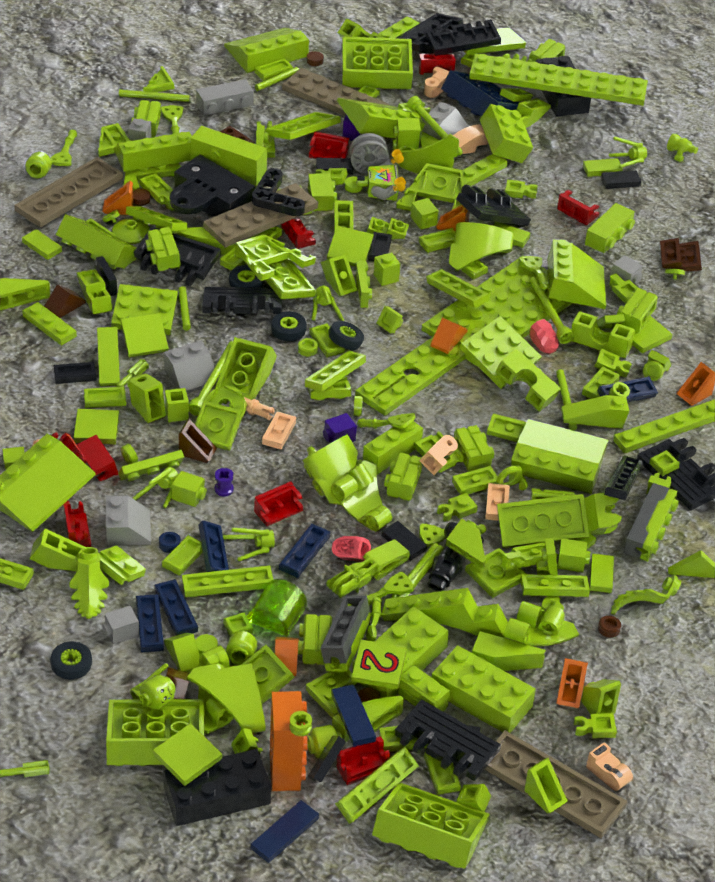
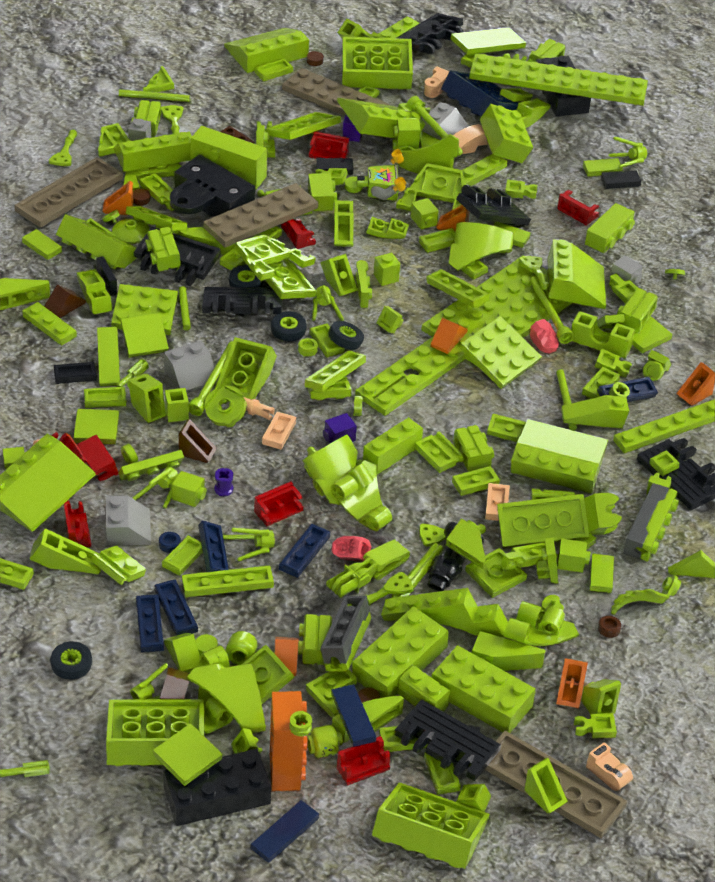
lime head [25,152,52,179] -> none
lime plant [69,547,109,619] -> none
light grey brick [102,606,139,644] -> none
lime head [139,675,175,710] -> none
lime tile [195,400,244,451] -> none
light grey brick [196,79,254,116] -> none
lime tile [223,612,253,636] -> none
clear neon green brick [247,579,307,637] -> none
black beam [252,168,305,217] -> none
lime bar [255,67,299,91] -> none
black tile [308,735,346,782] -> none
lime tile [327,225,374,267] -> none
lime plate [335,747,419,823] -> none
light grey wheel [349,133,389,174] -> none
lime tile [351,640,407,689] -> none
lime piece [357,413,416,429] -> none
lime piece [365,597,382,642] -> none
black tile [368,232,392,262] -> none
black tile [381,521,427,561] -> none
lime brick [384,453,423,501] -> none
red hinge [419,54,456,75] -> none
light nougat leg [419,435,458,475] -> none
black hinge [426,19,501,56] -> none
lime plate [437,493,478,522] -> none
lime arch [496,349,561,412] -> none
lime piece [496,465,528,491] -> none
lime plate [520,574,590,597] -> none
black tile [604,455,643,500] -> none
reddish brown slope [660,238,702,271] -> none
lime piece [667,133,698,162] -> none

